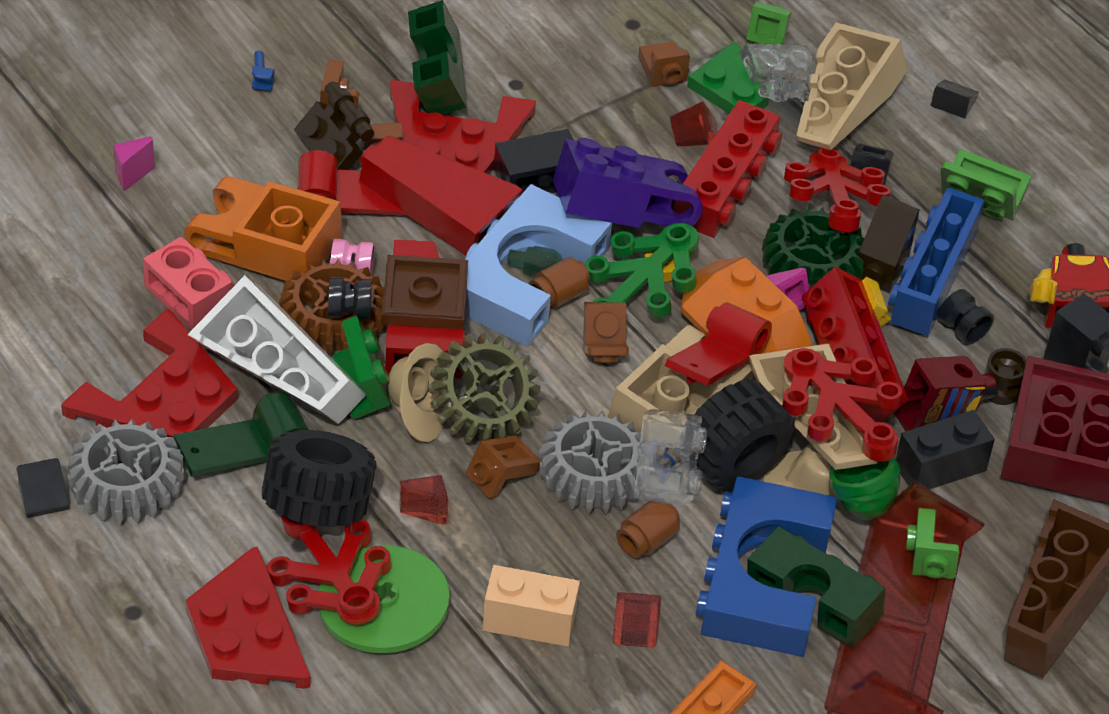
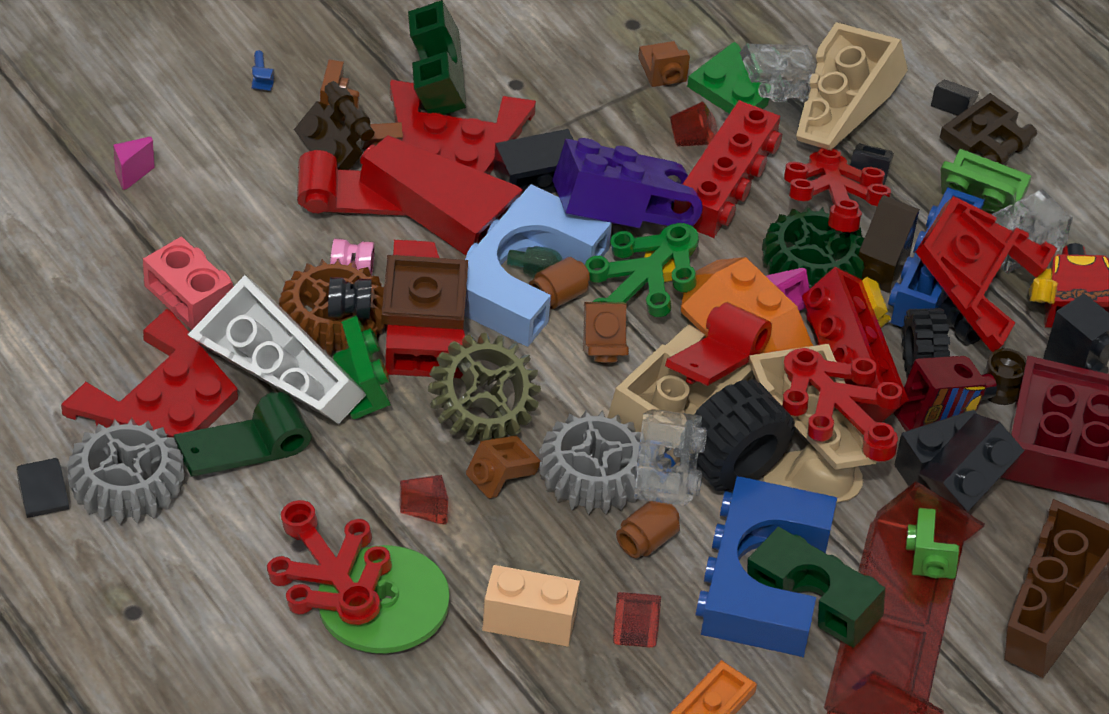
orange brick [184,176,342,281] -> none
red wing [185,546,311,689] -> none
black tyre [261,430,376,527] -> none
tan piece [387,343,444,442] -> none
bright green tile [746,1,792,49] -> none
green hat [829,457,901,520] -> none
none -> black tyre [902,308,950,379]
none -> red wing [915,196,1057,352]
none -> black brick [919,413,1024,512]
none -> dark brown plate [939,93,1037,165]
none -> clear brick [991,189,1073,274]

